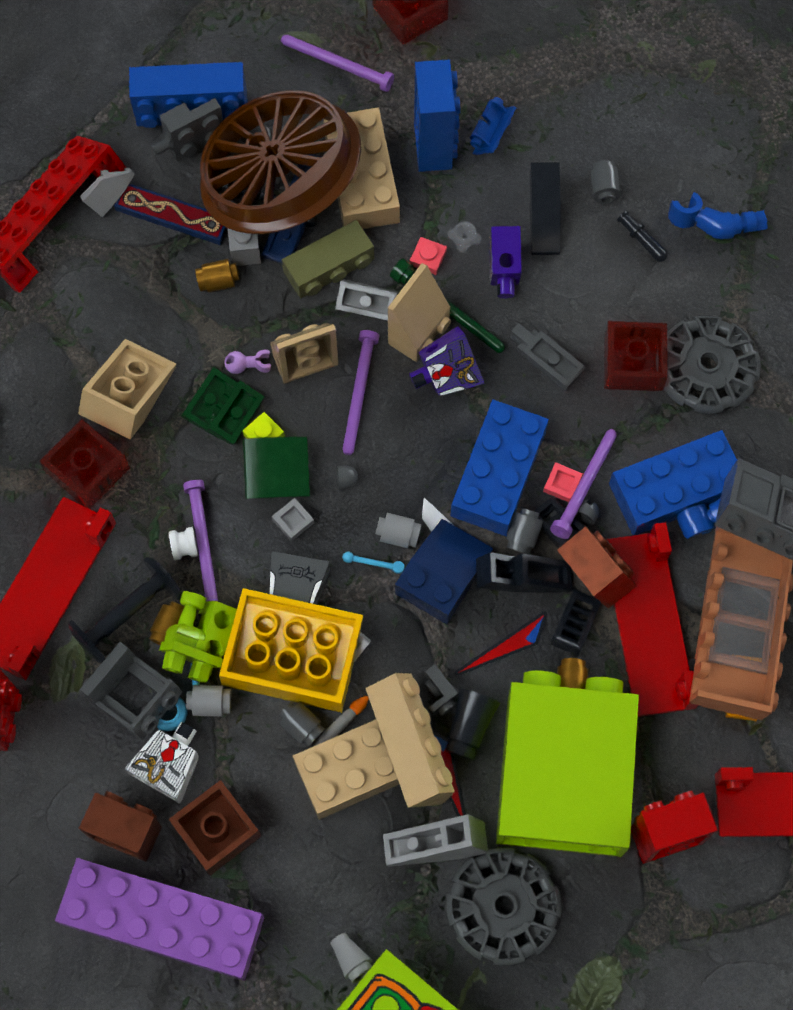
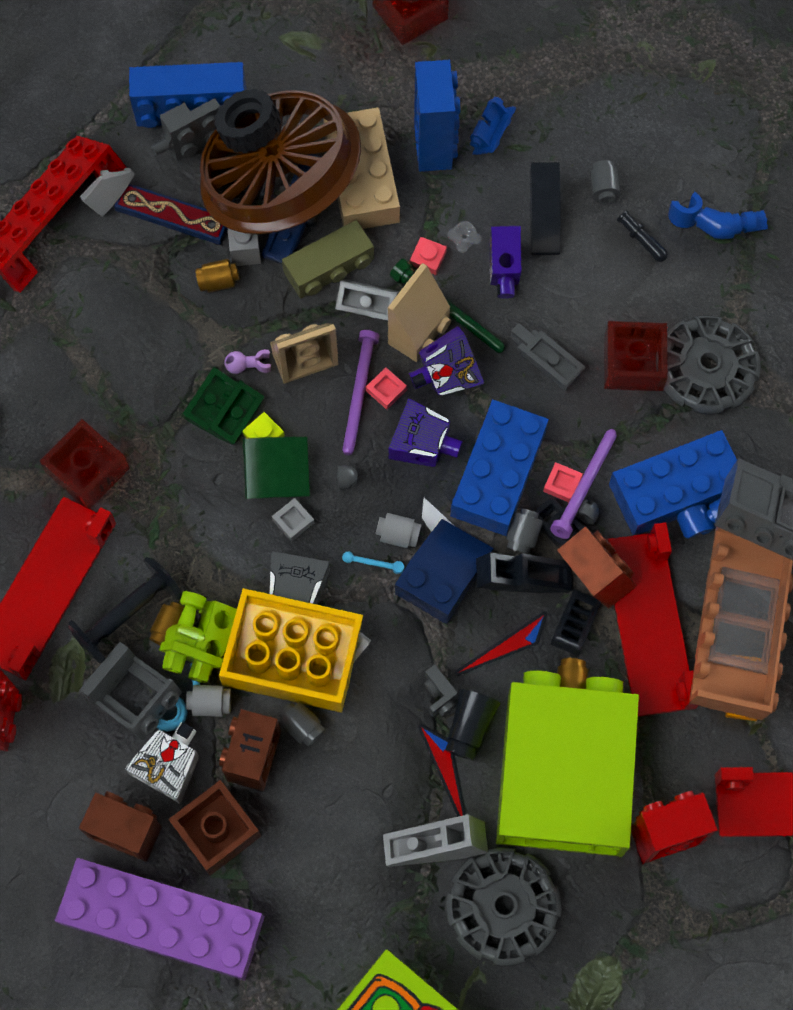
tan slope [78,339,176,439] -> none
white wheel [169,527,198,561] -> none
medium lavender bar [183,480,218,602] -> none
medium lavender bar [281,35,394,92] -> none
tan brick [293,720,399,820] -> none
light grey piece [313,696,369,746] -> none
light grey cone [330,933,372,984] -> none
tan slope [365,673,455,808] -> none
none -> black tyre [214,89,281,153]
none -> copper brick [219,709,281,792]
none -> coral plate [366,367,407,410]
none -> dark purple torso [389,399,463,467]

